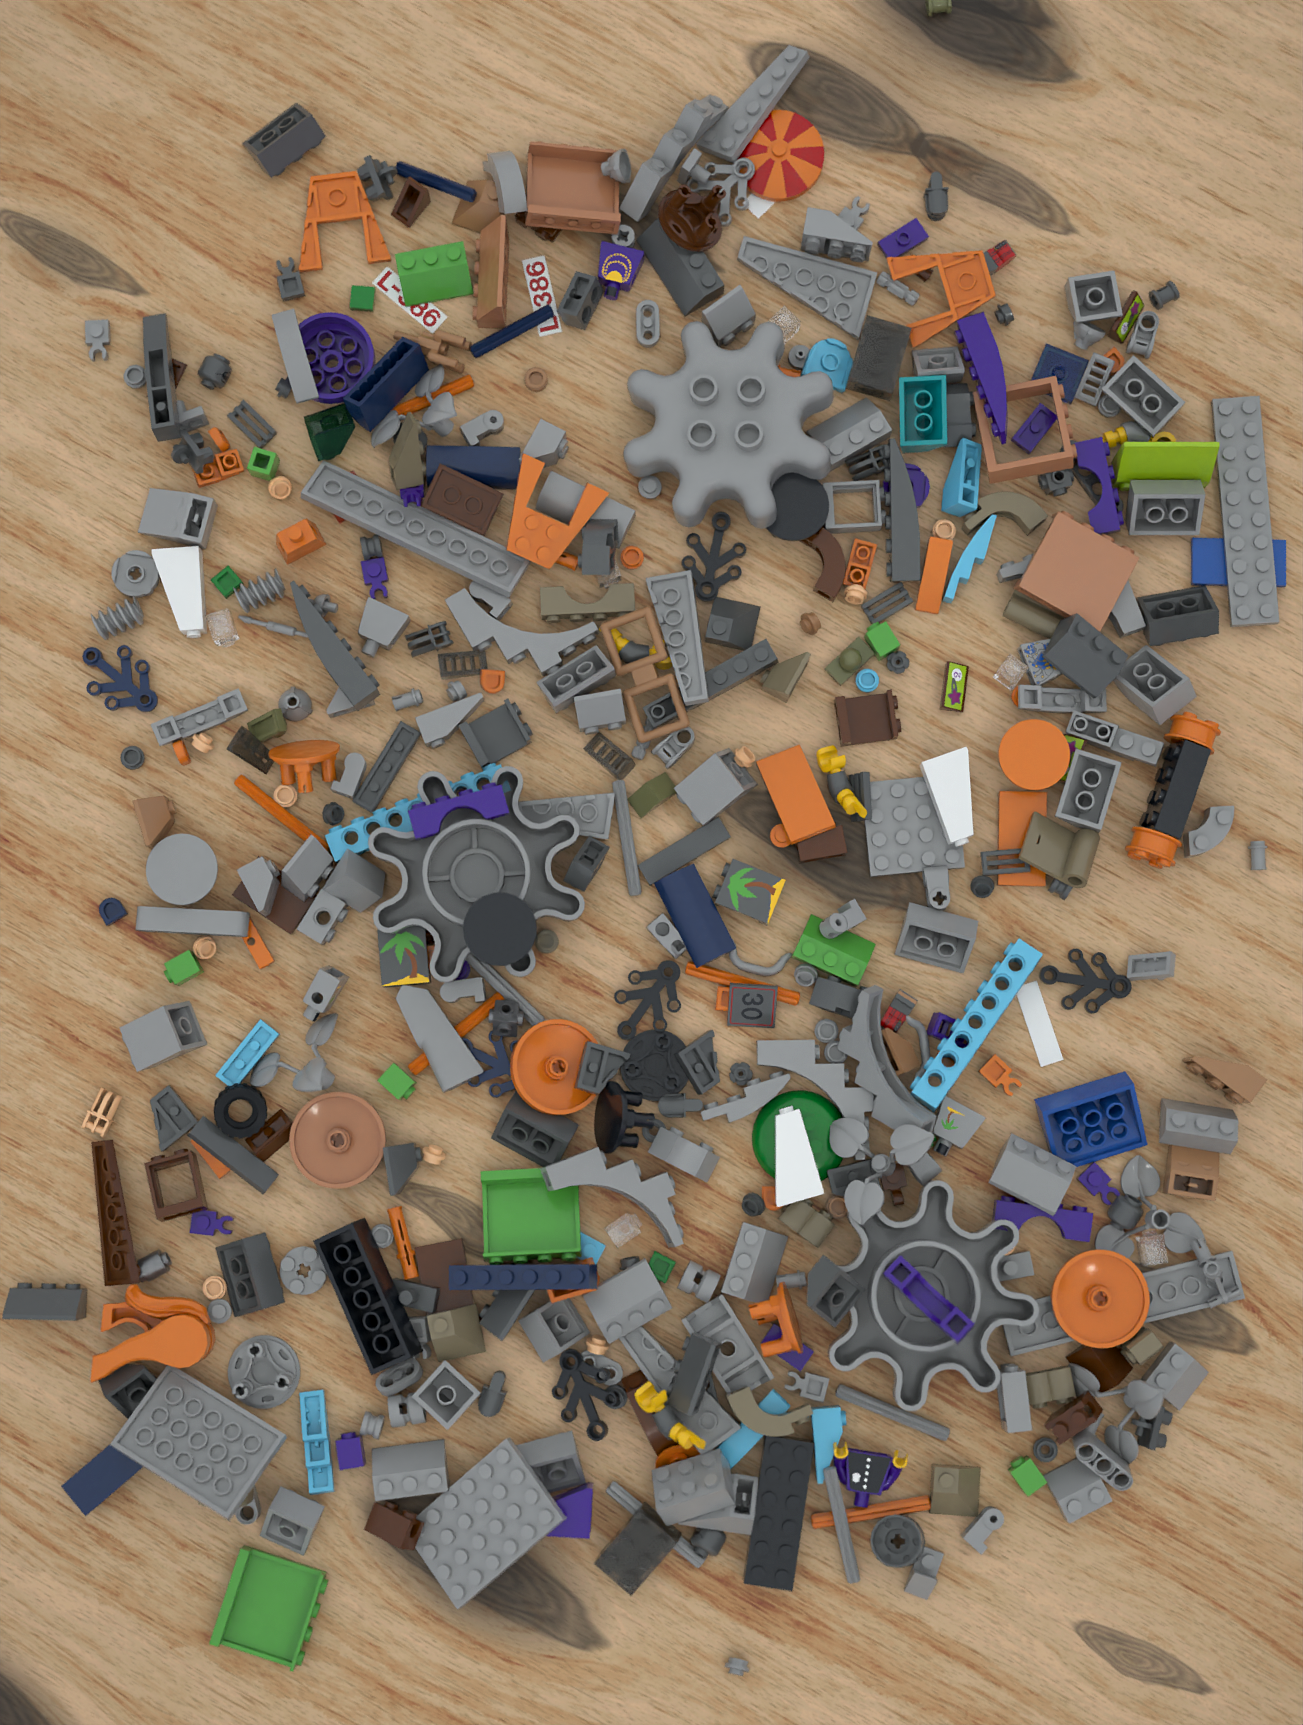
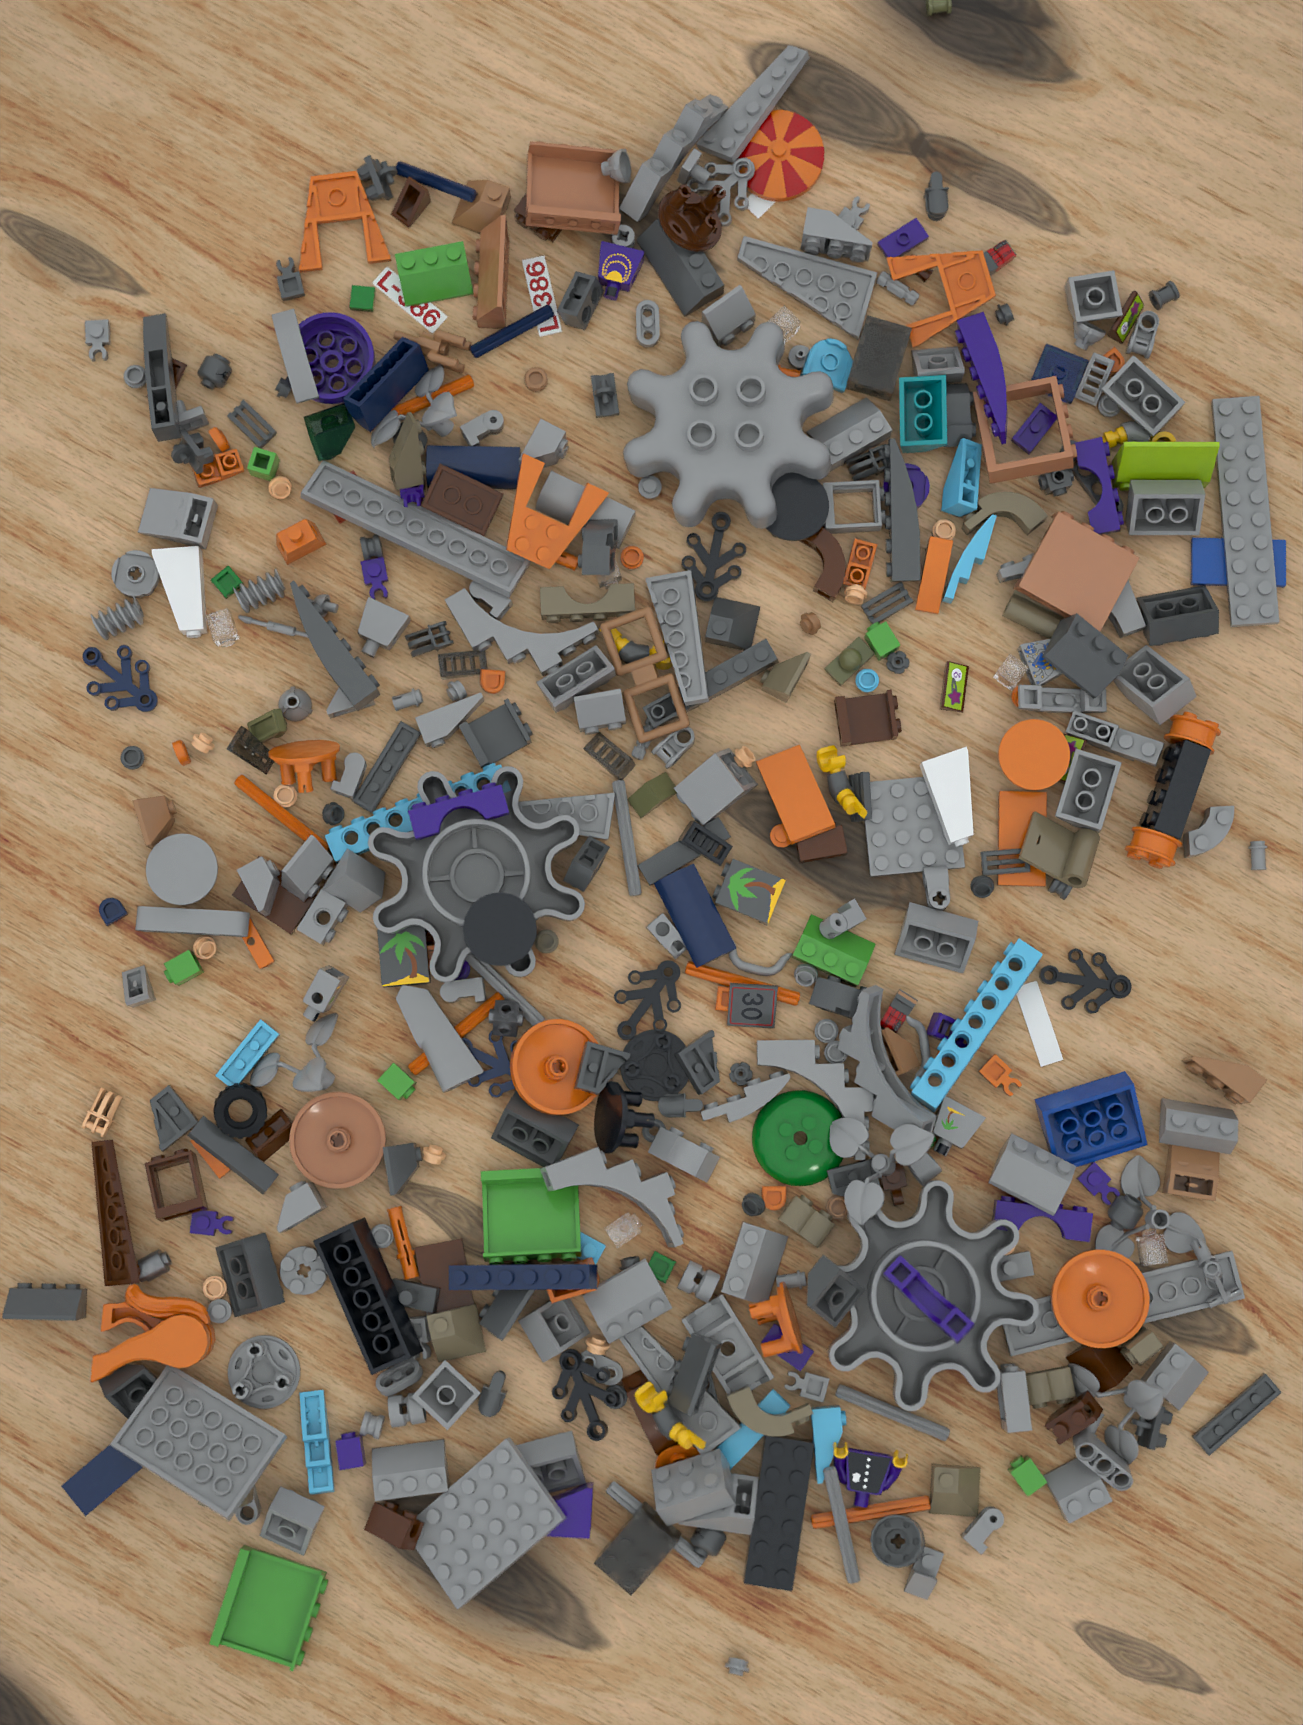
light grey slope [120,1001,207,1072] -> none
light grey slope [150,688,248,746] -> none
dark grey slope [242,103,326,178] -> none
light grey arch [483,151,527,214] -> none
white slope [775,1106,824,1207] -> none
dark grey plate [1033,1437,1058,1462] -> none
light grey tile [1127,951,1176,981] -> none
none -> light grey slope [122,965,156,1008]
none -> light grey slope [277,1181,327,1233]
none -> dark grey hips [591,373,619,418]
none -> black slope [678,821,733,866]
none -> dark grey tile [1192,1373,1282,1456]

